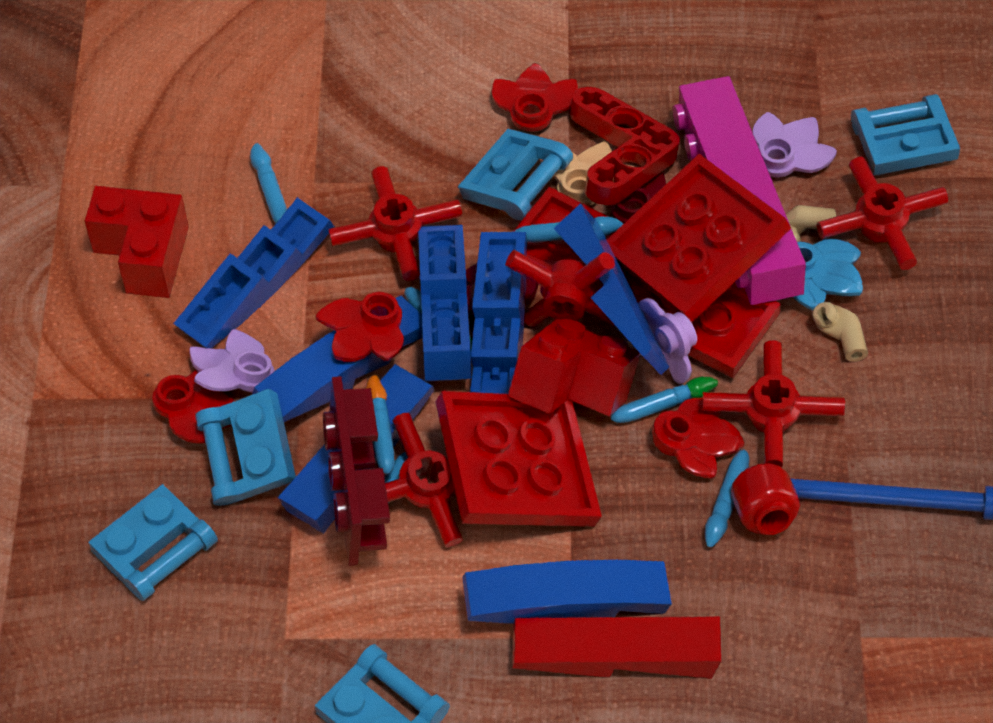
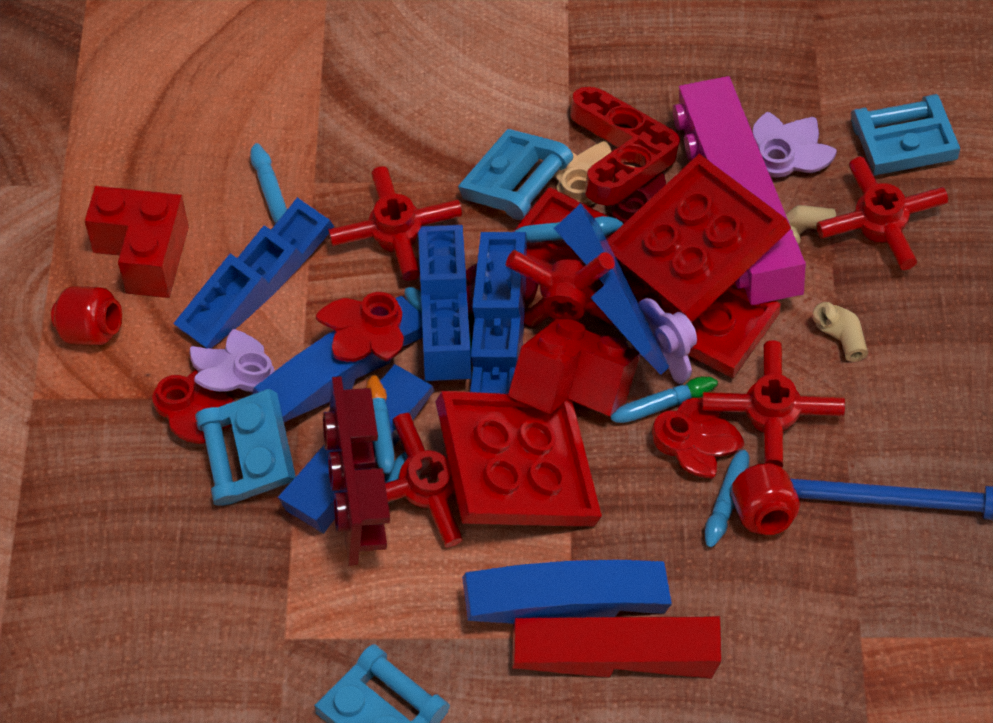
dark azure plate [88,484,218,601] -> none
red plate [492,63,578,132] -> none
dark azure plate [793,239,863,310] -> none
none -> red head [51,286,123,345]

